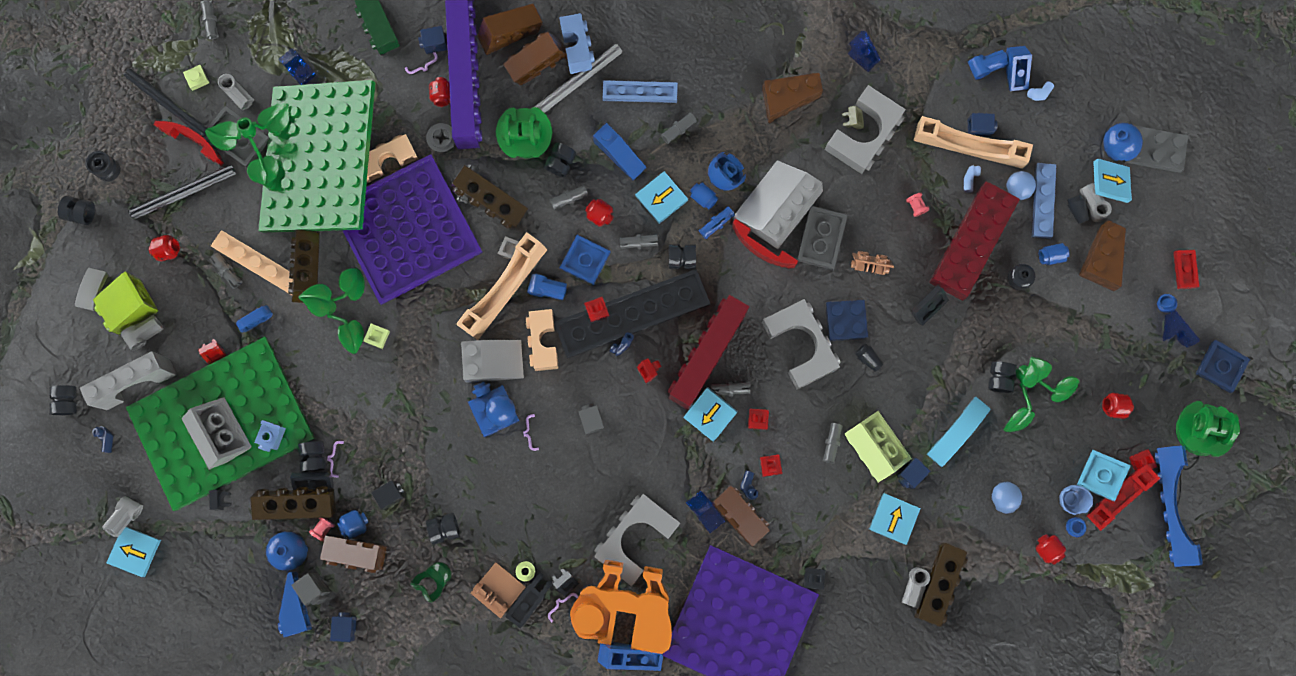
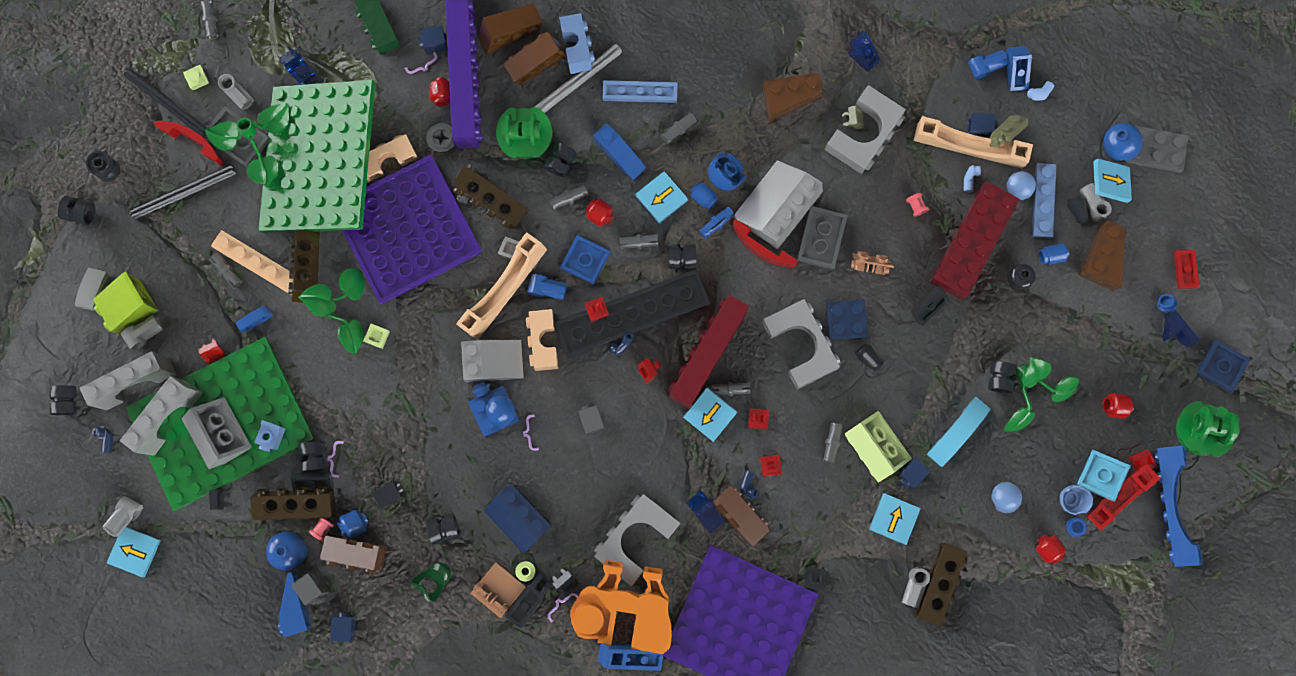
red head [149,235,180,261] -> none
none -> light grey arch [120,376,203,456]
none -> dark blue slope [484,483,553,554]
none -> olive hinge [990,115,1028,148]

